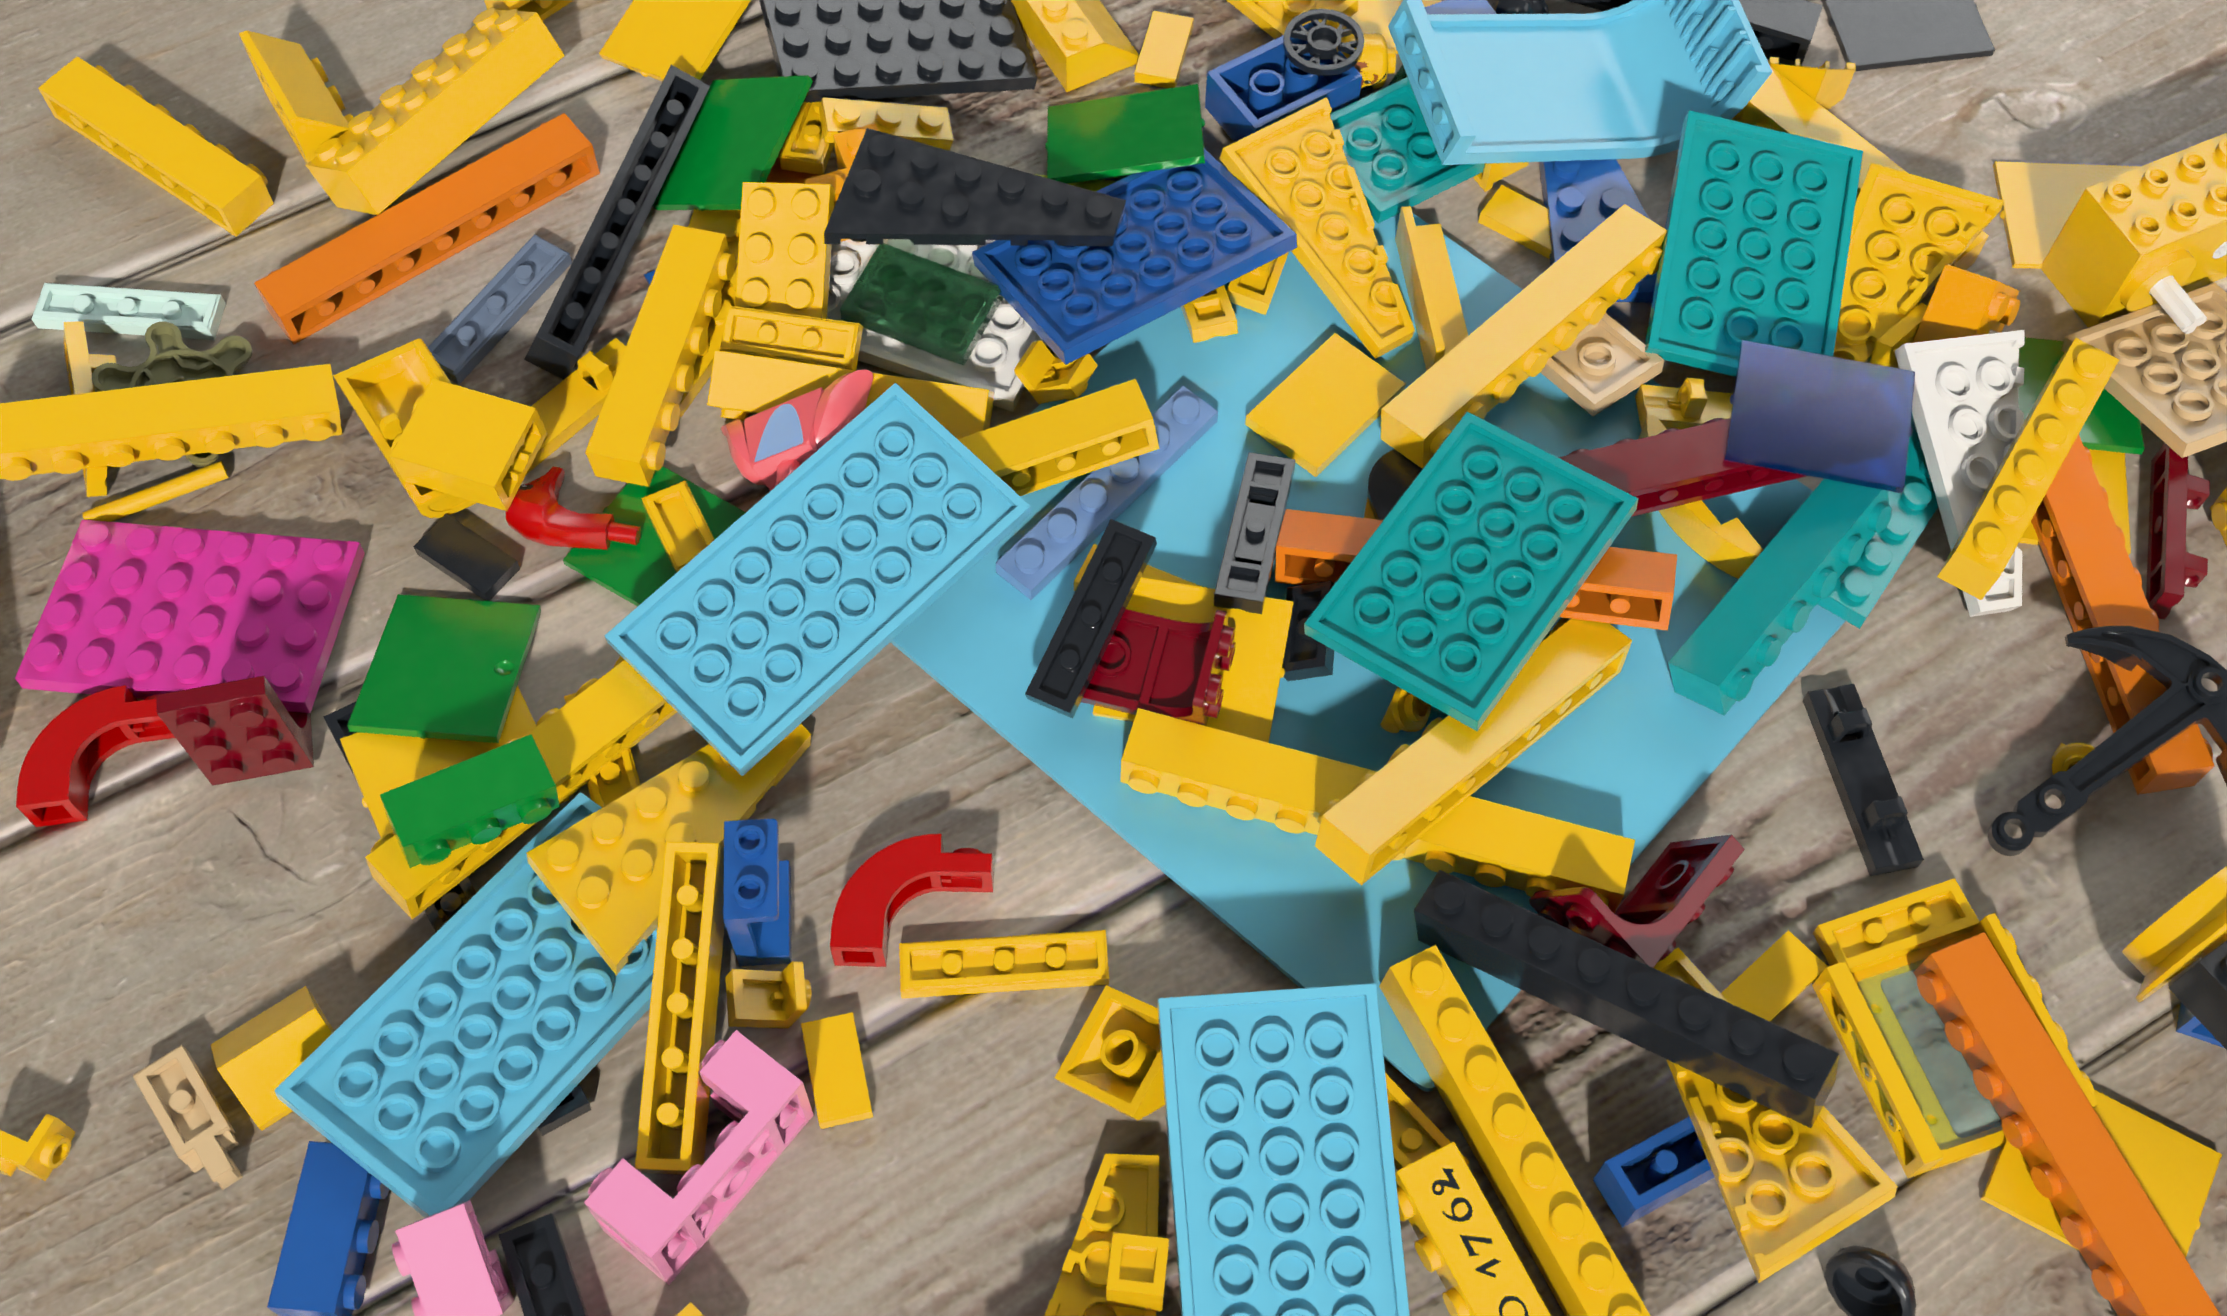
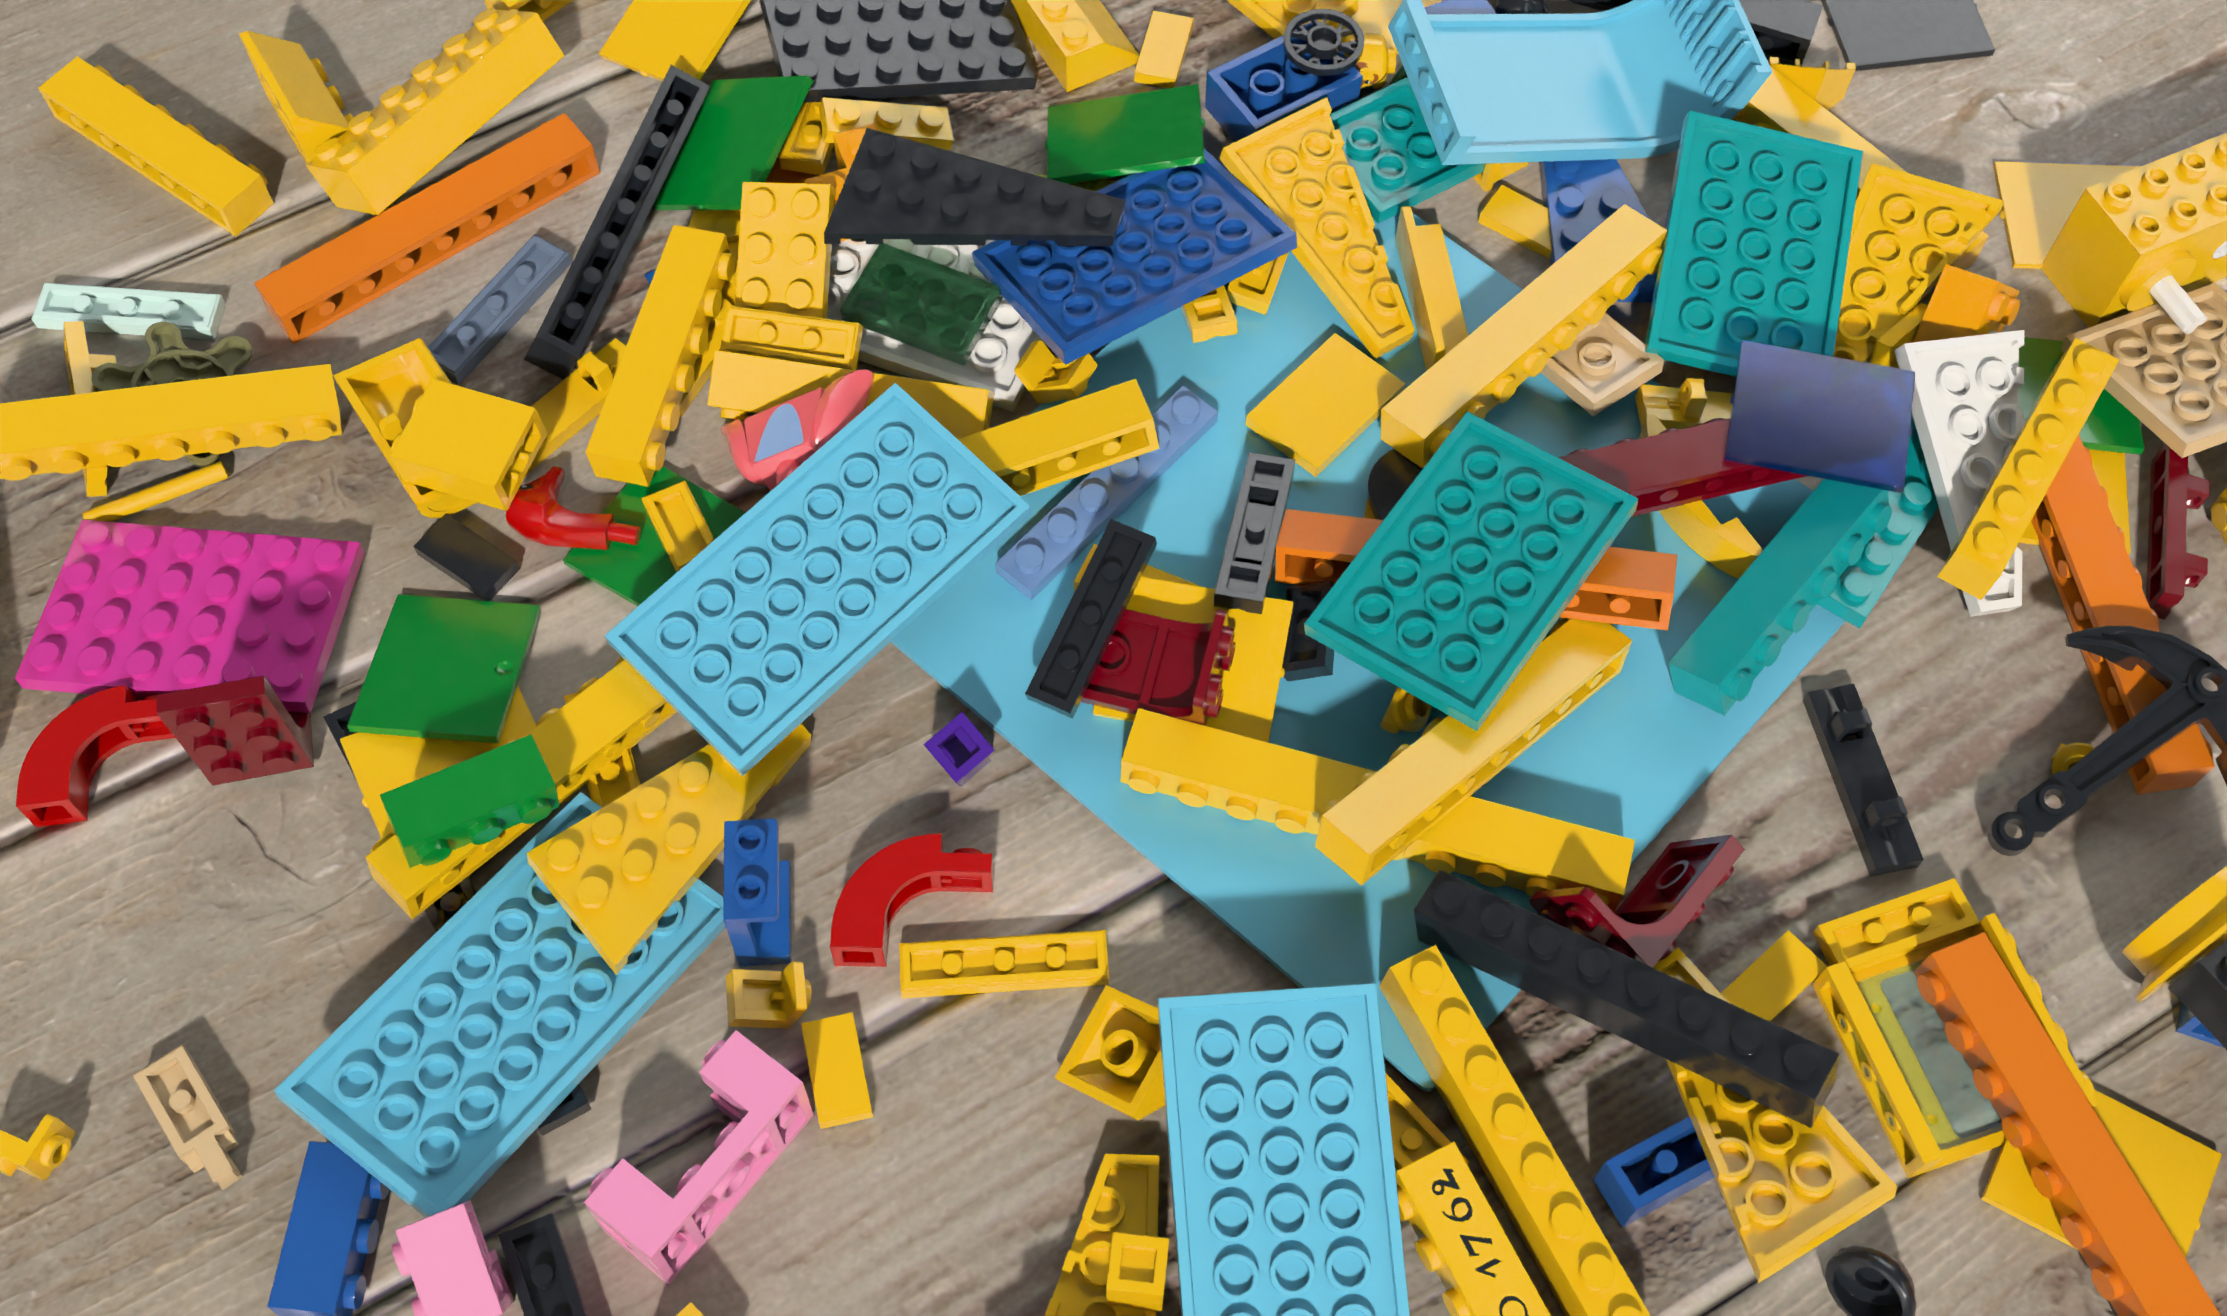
yellow slope [210,986,334,1131] -> none
yellow brick [635,841,725,1175] -> none
none -> dark purple brick [923,712,995,786]

